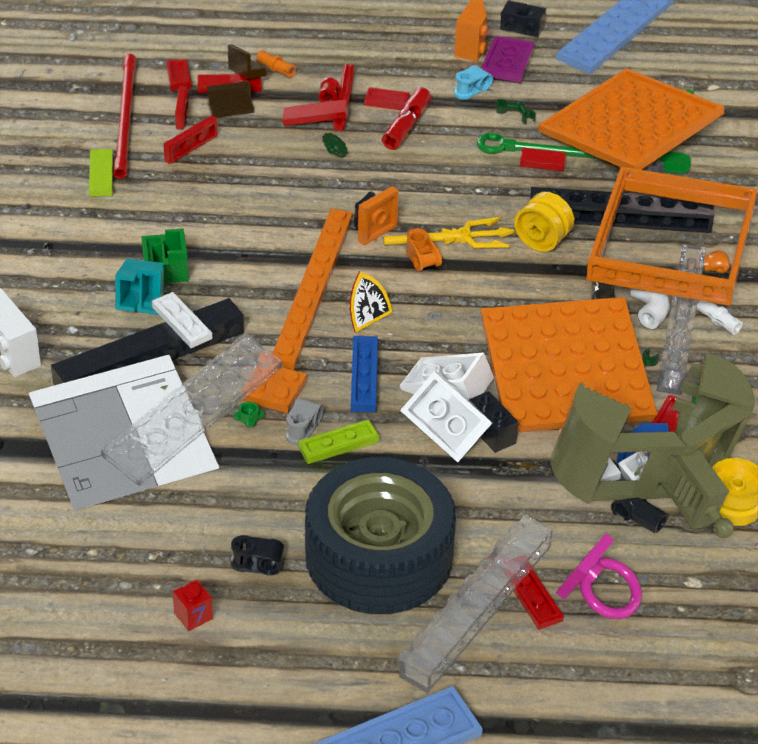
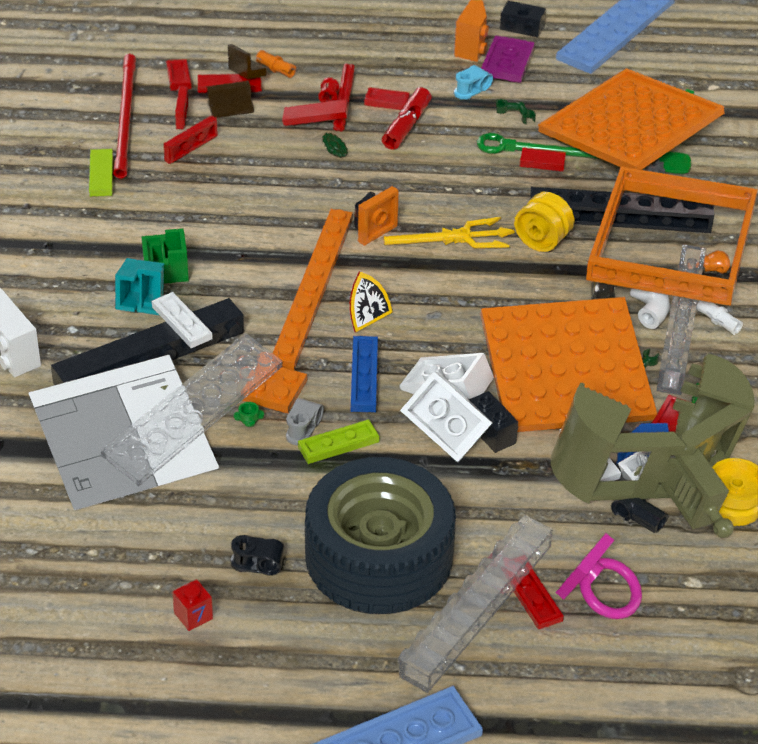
orange piece [406,228,442,272] -> none

